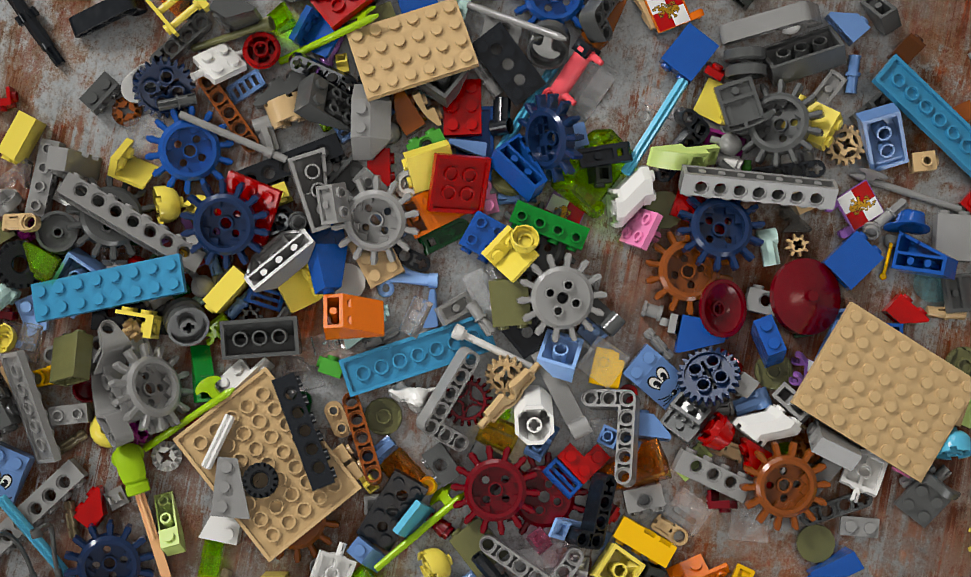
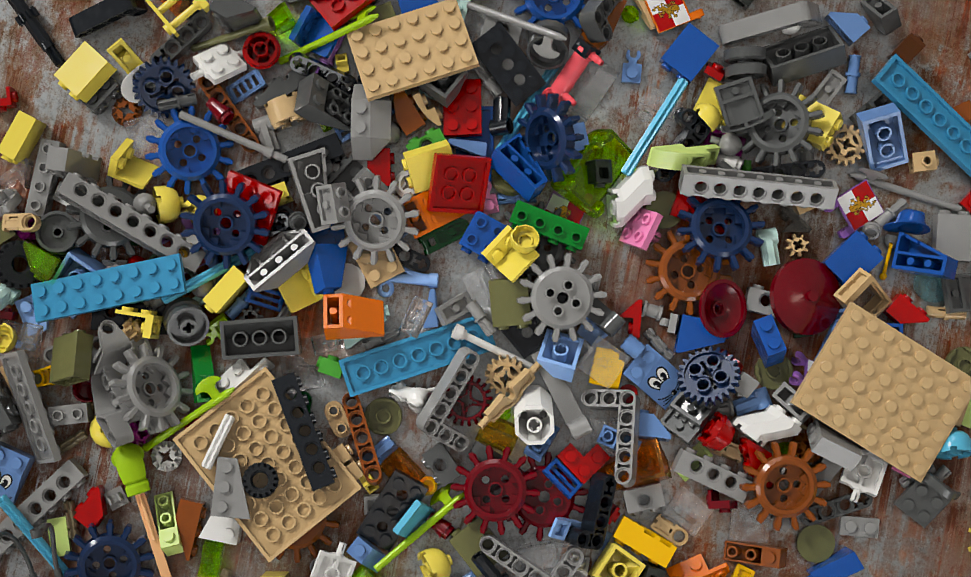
clear pink leg [526,526,553,555] -> none
black plate [577,141,633,170] -> none
none -> yellowish green tile [46,516,72,556]
none -> light yellow brick [54,41,117,103]
none -> light yellow slope [107,38,143,74]
none -> light grey piece [133,193,157,215]
none -> medium azure axle [161,245,265,304]
none -> dark orange slope [176,497,208,561]
none -> dark red cone [206,97,234,125]
none -> red slope [619,299,643,338]
none -> medium blue piece [620,334,646,359]
none -> clear neon green plate [621,5,639,23]
none -> medium blue plate [621,50,642,84]
none -> light yellow hair [694,103,721,132]
none -> dark orange slope [723,540,788,569]
none -> tan window [833,268,892,317]

